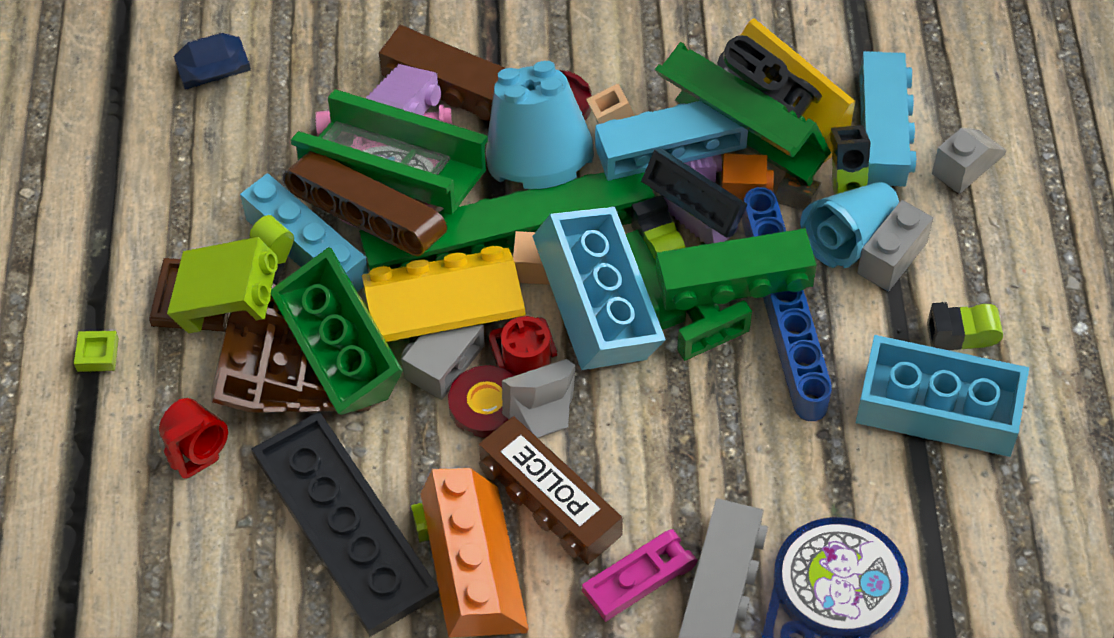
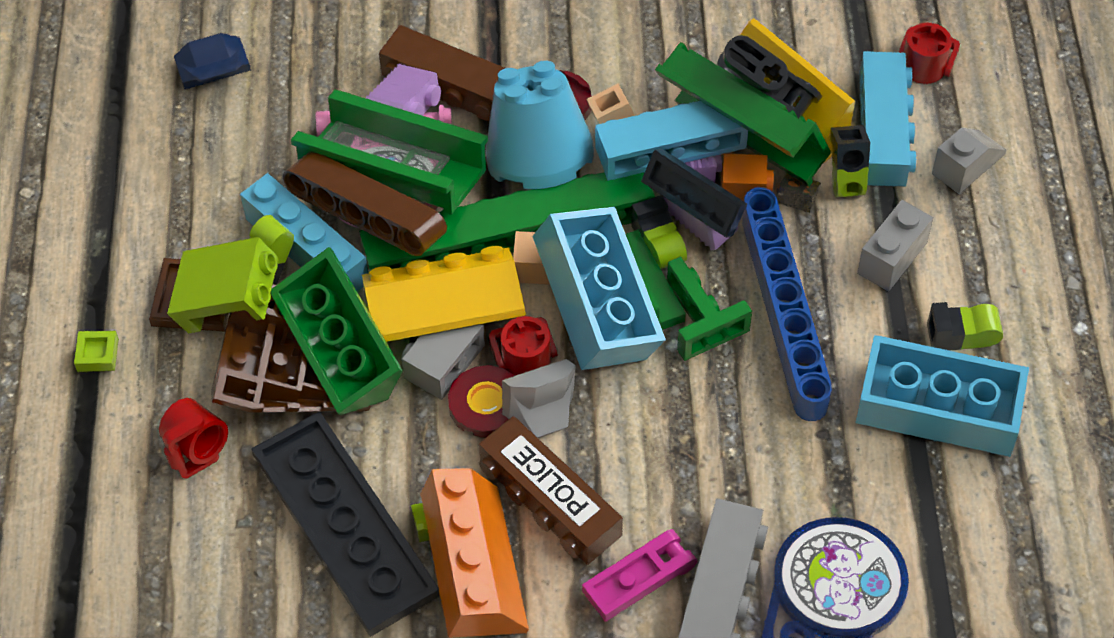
green brick [656,228,817,311] -> none
medium azure cone [800,182,899,269] -> none
none -> red piece [898,22,960,84]

